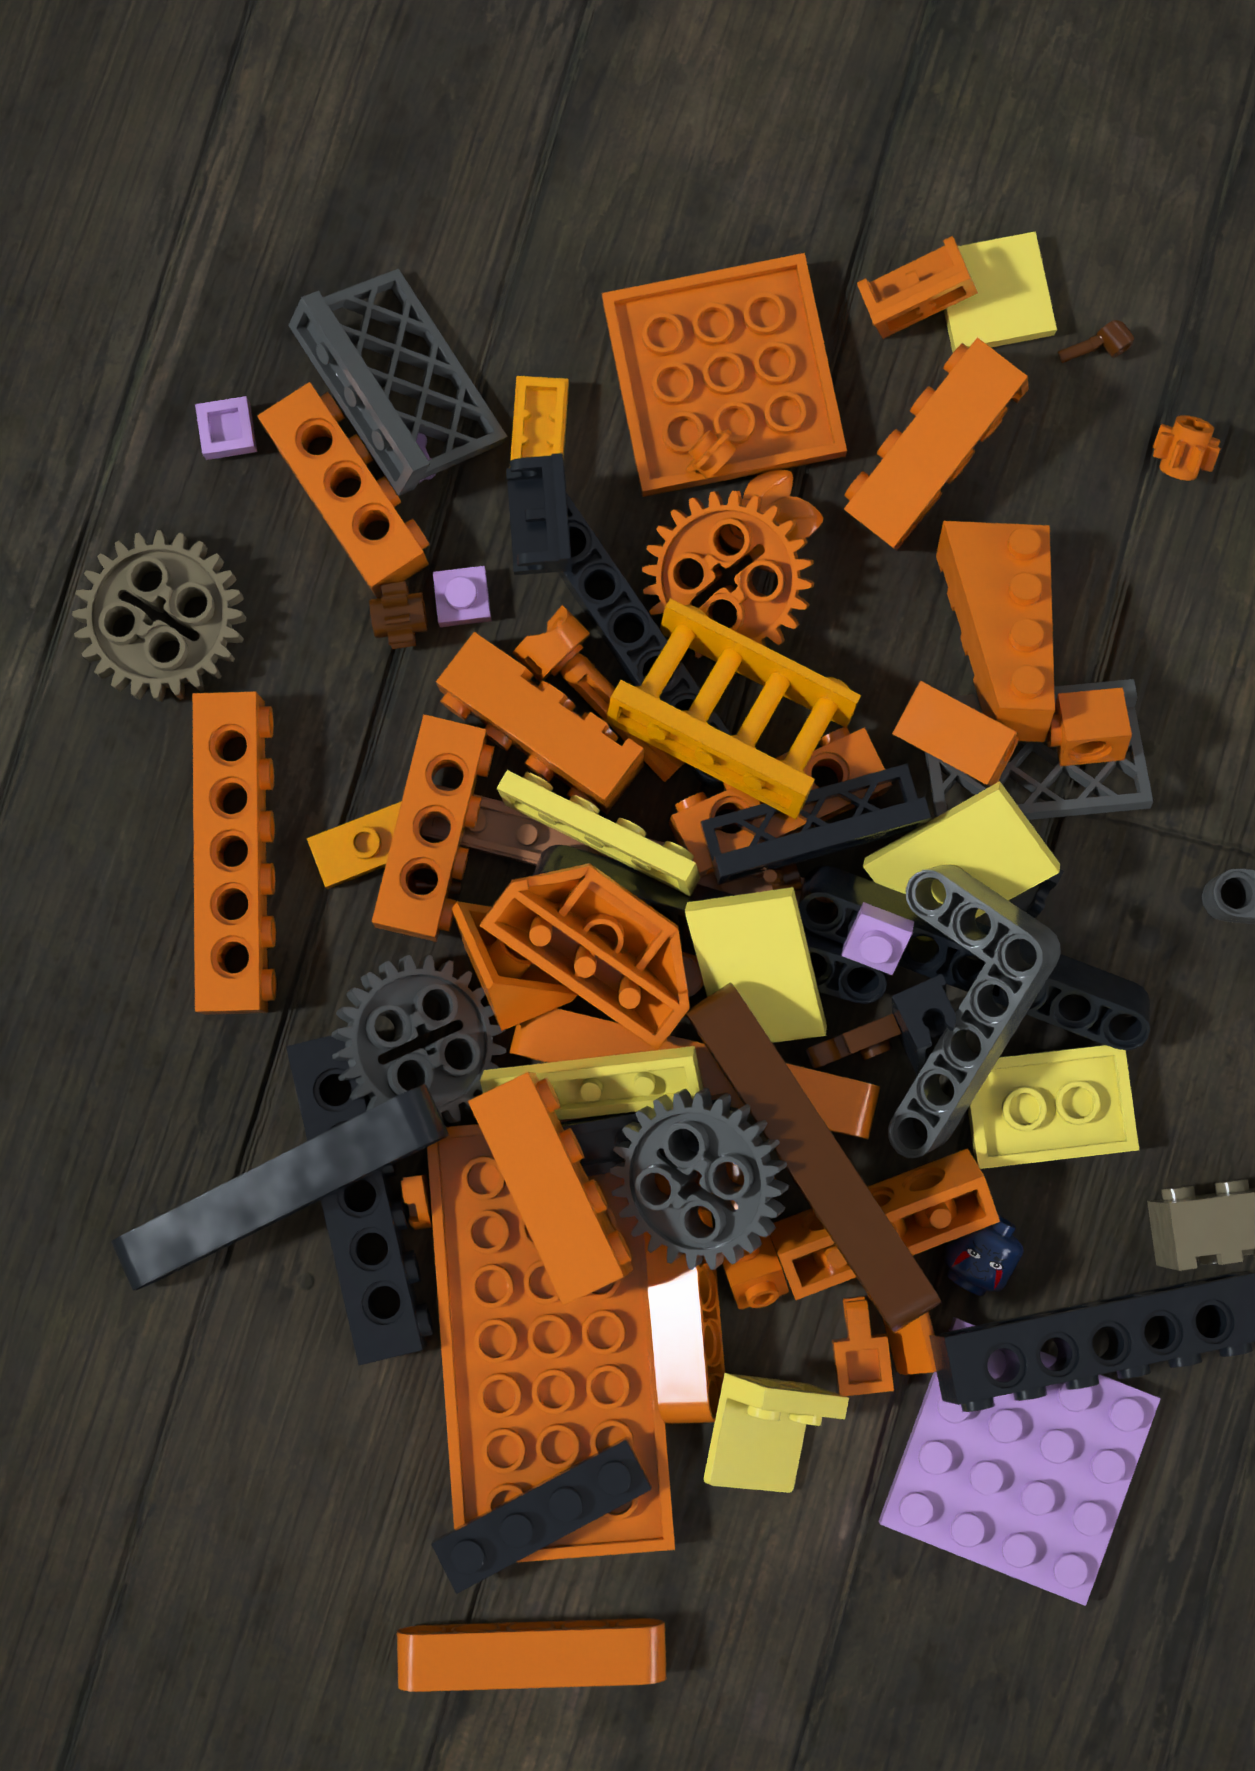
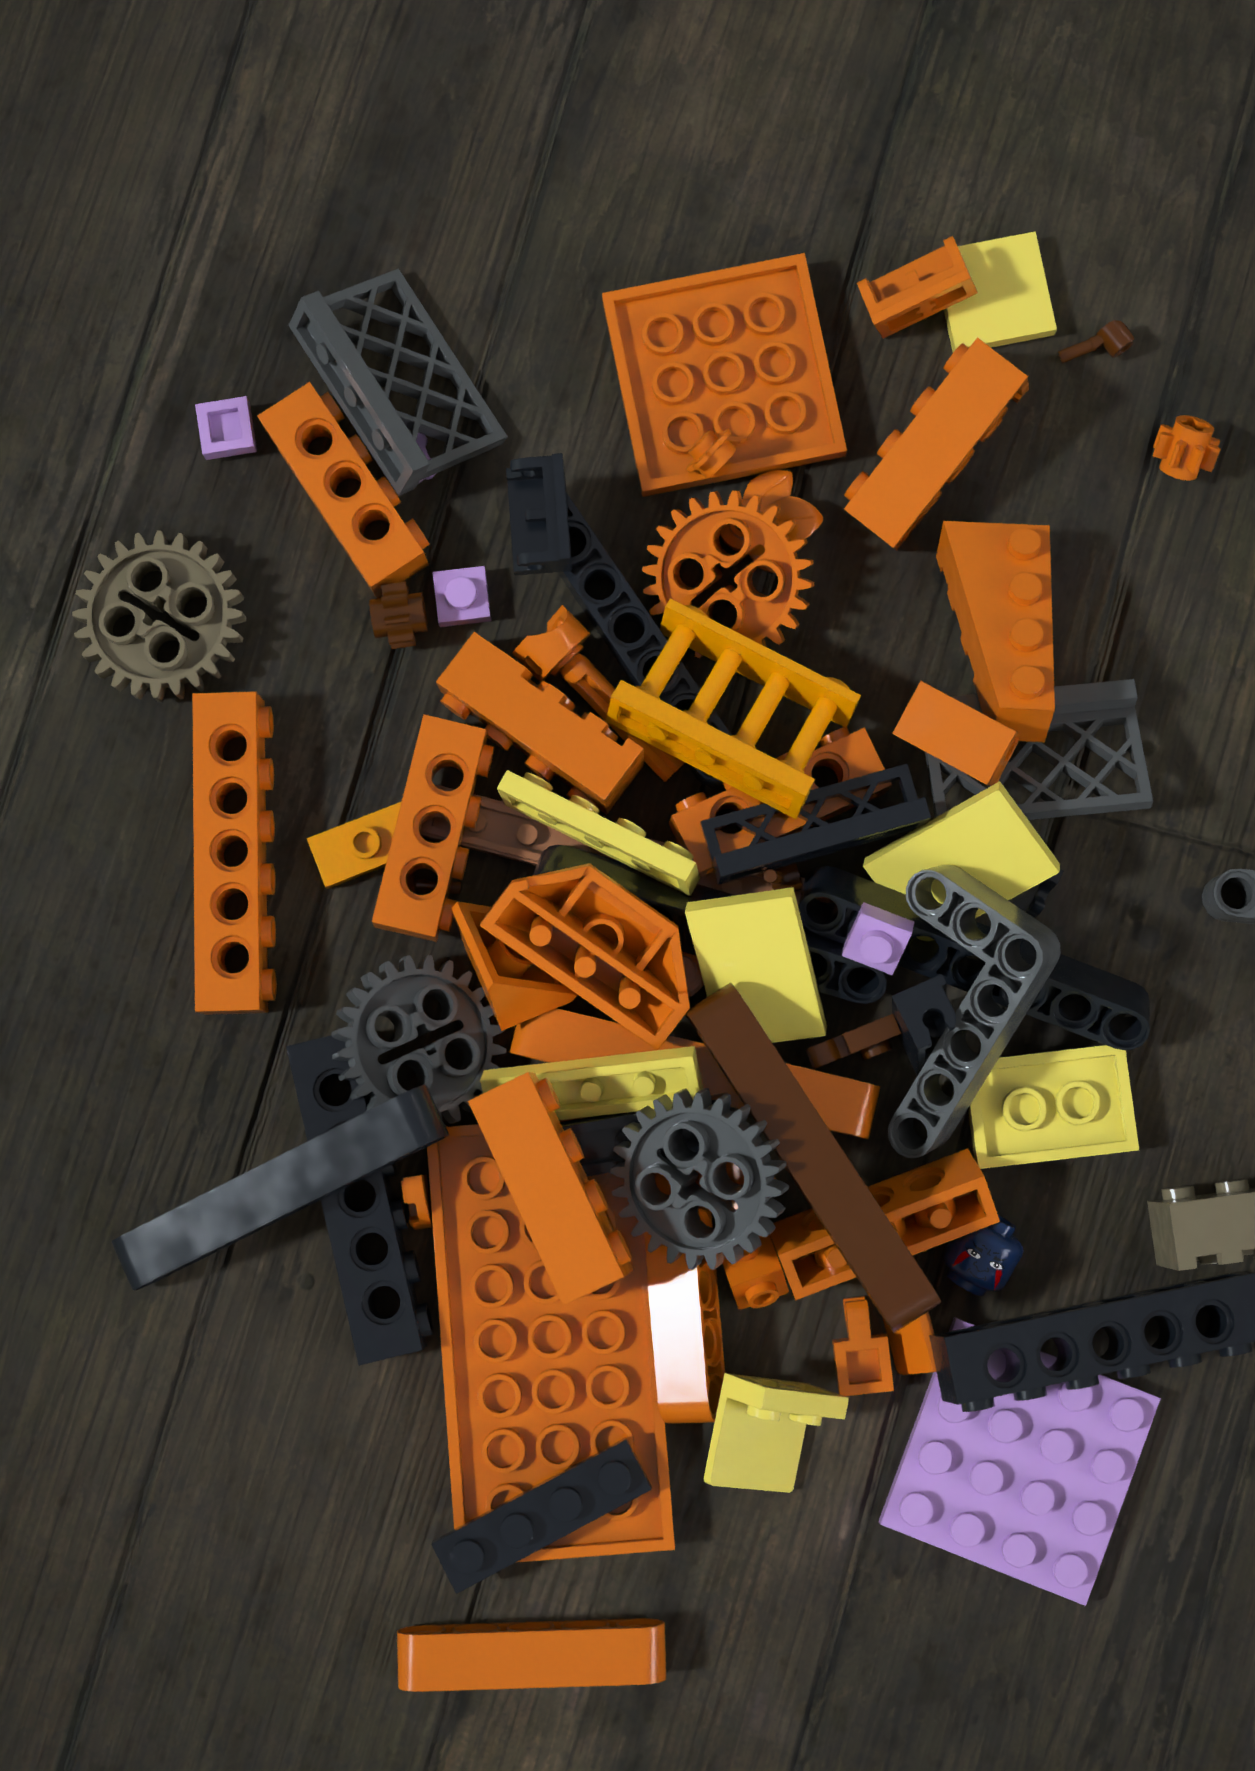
light orange plate [510,376,569,461] -> none
orange brick [1046,687,1132,766] -> none

